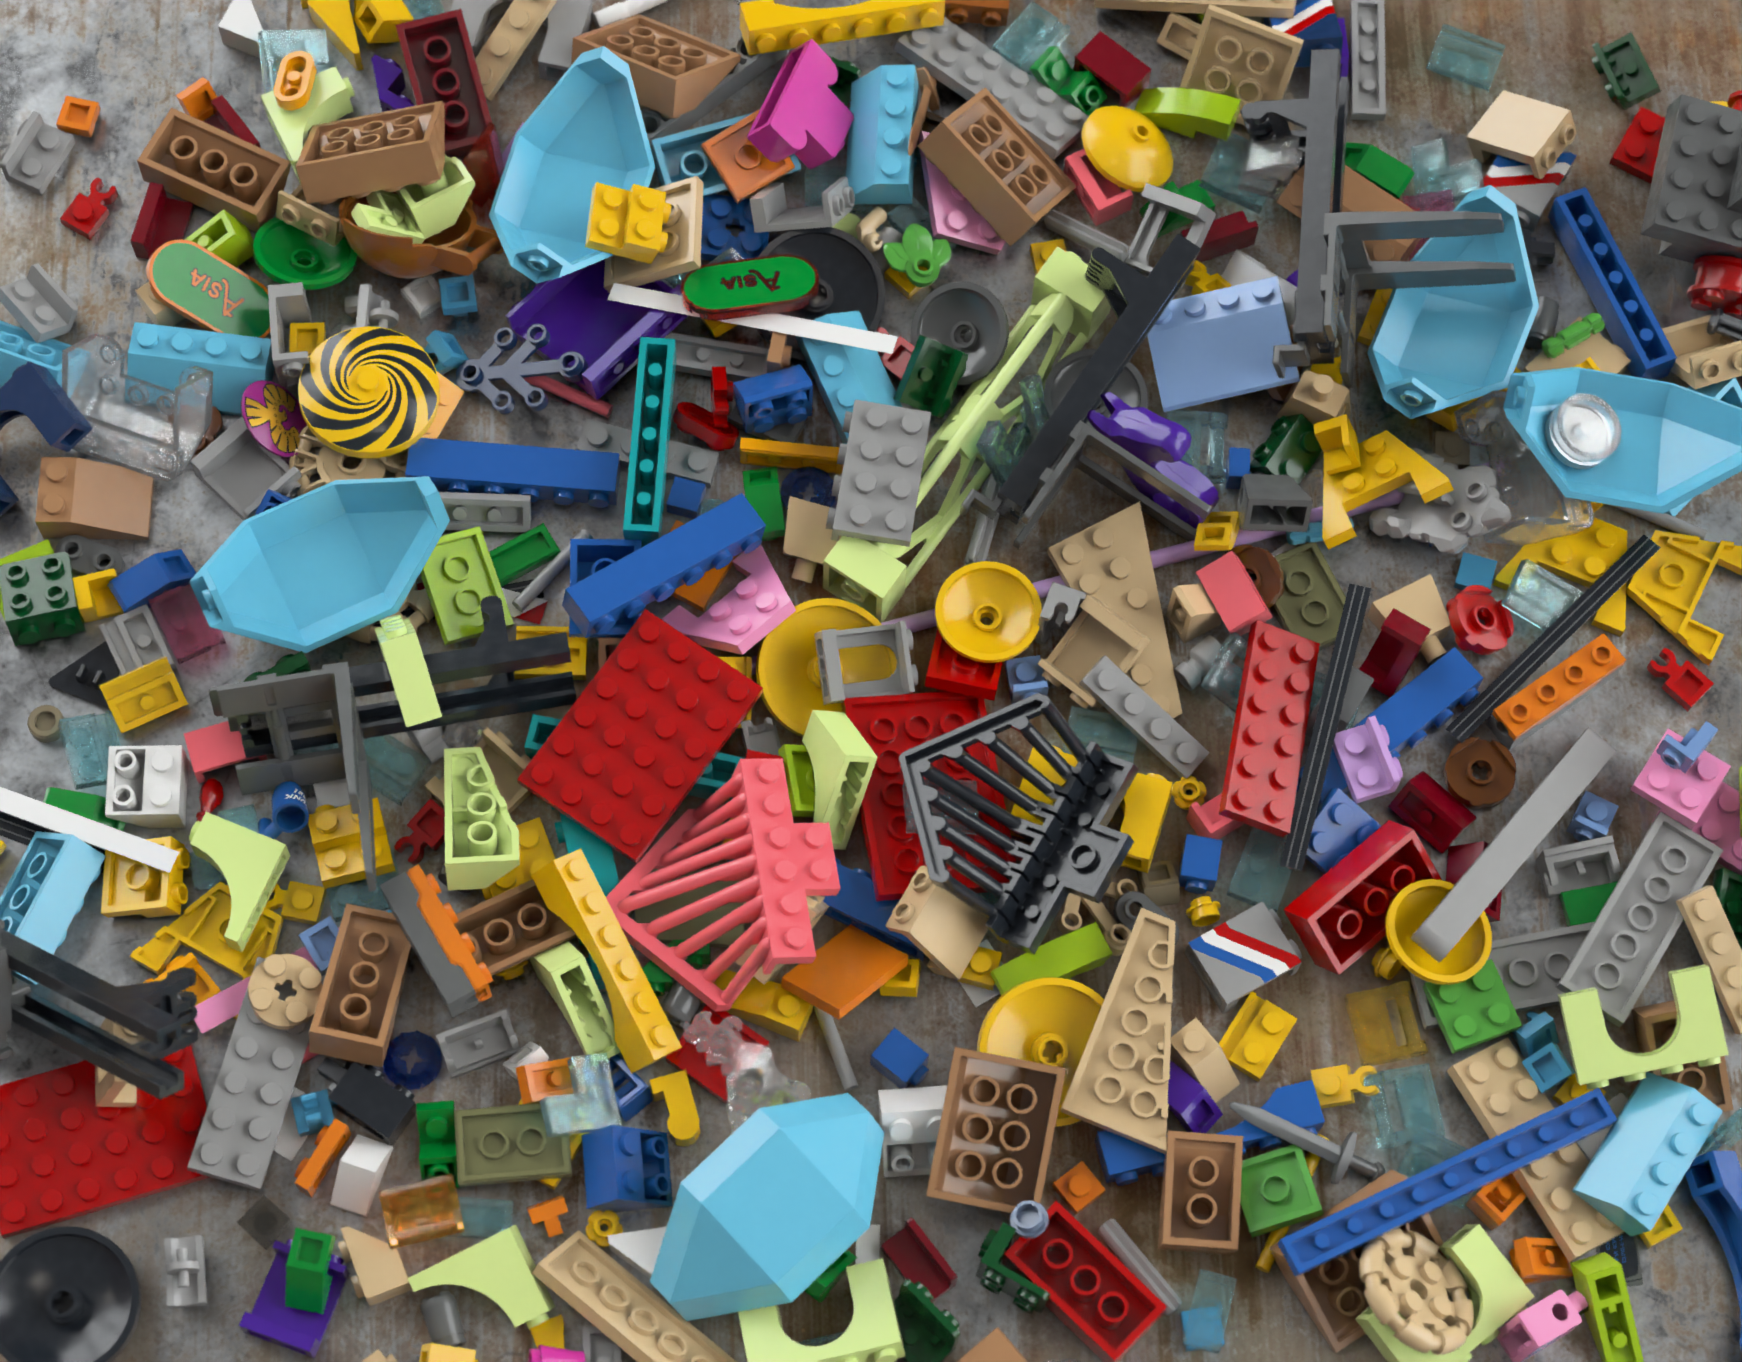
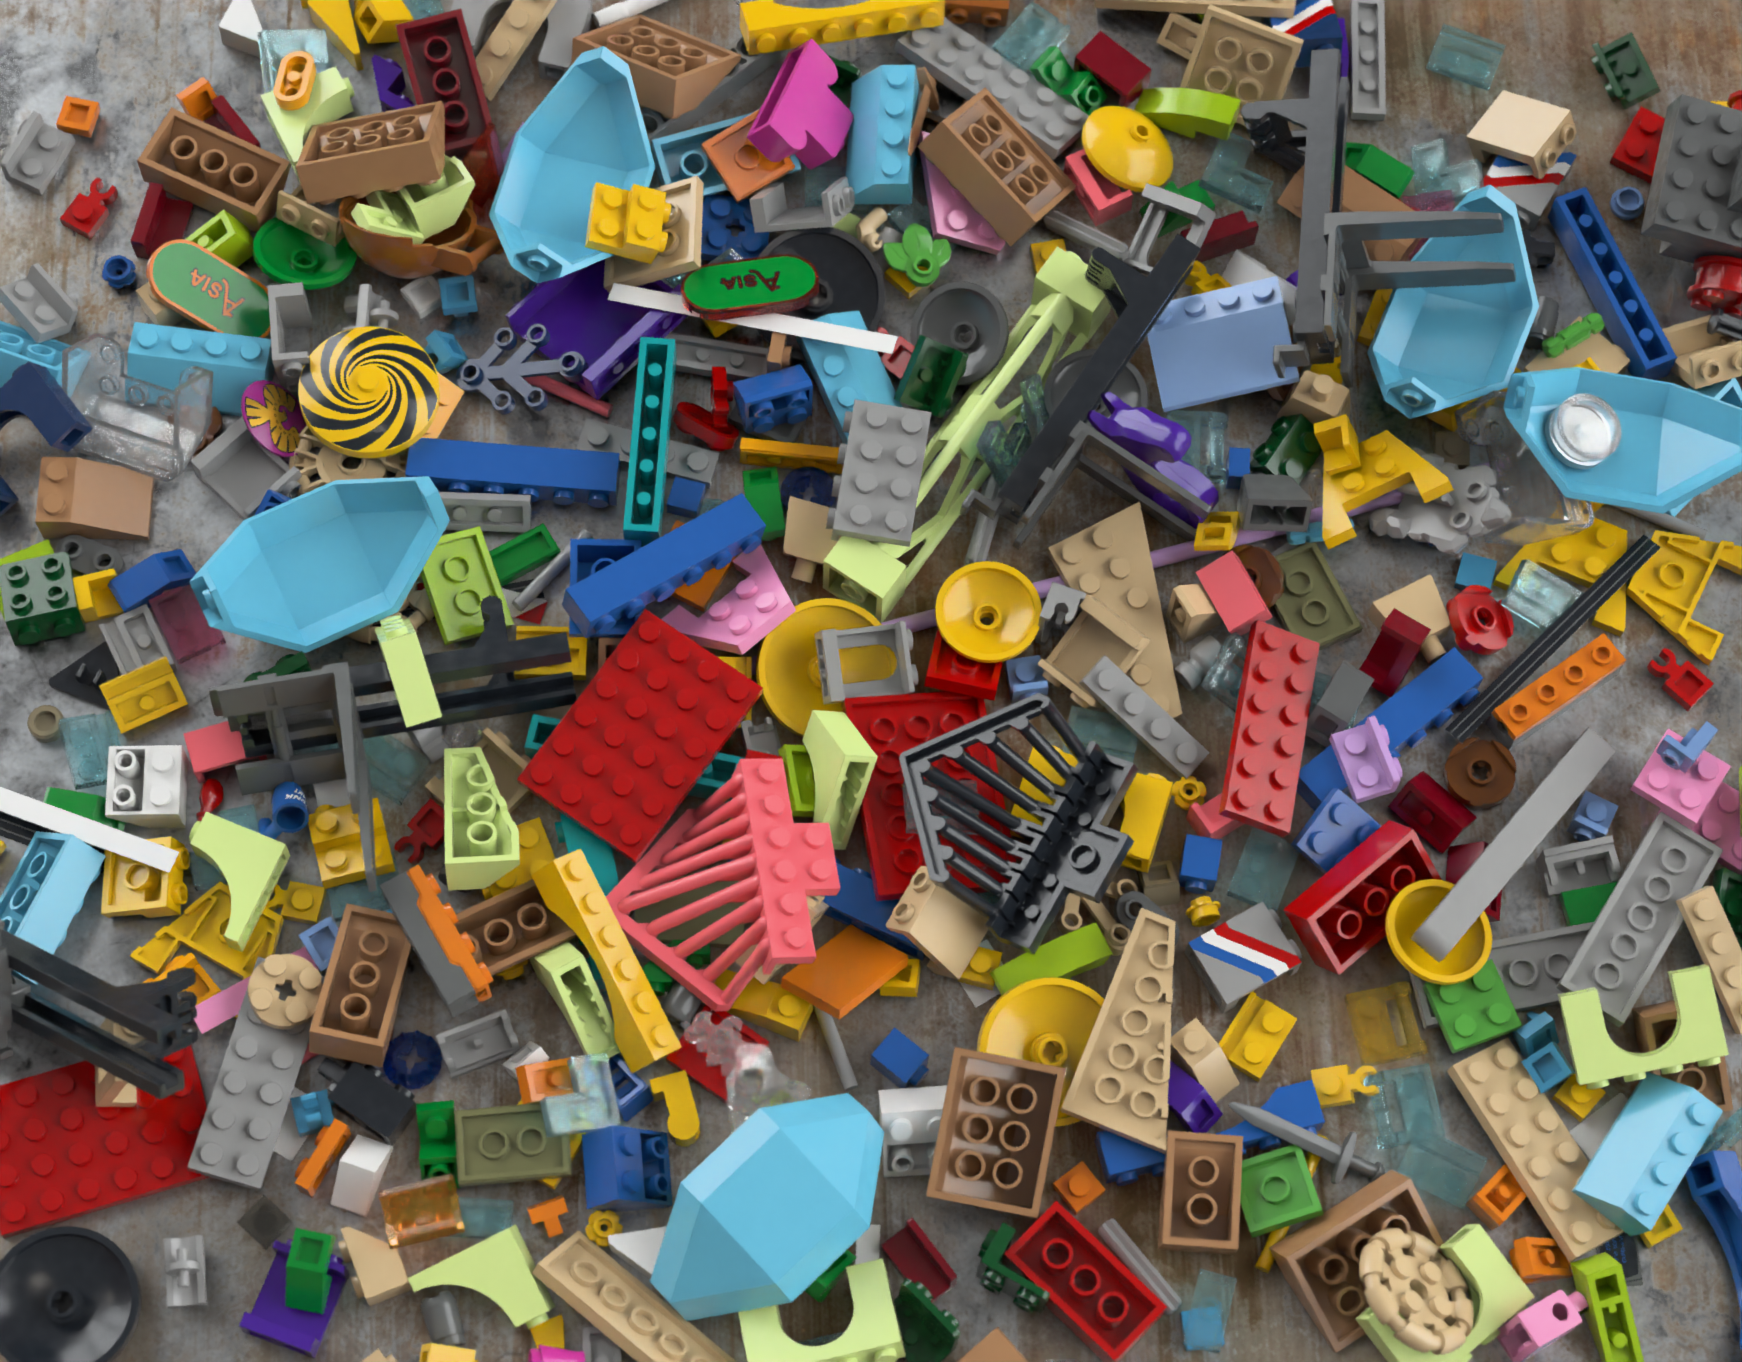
yellow plate [289,322,326,356] -> none
sand blue plate [1010,1201,1049,1238] -> none
clear slope [1237,135,1302,199] -> none
blue plate [1277,1087,1618,1277] -> none
black sticker [1280,583,1371,871] -> none
yellow plate [1372,947,1402,980] -> none
none -> blue plate [102,255,136,288]
none -> medium blue plate [1610,187,1644,220]

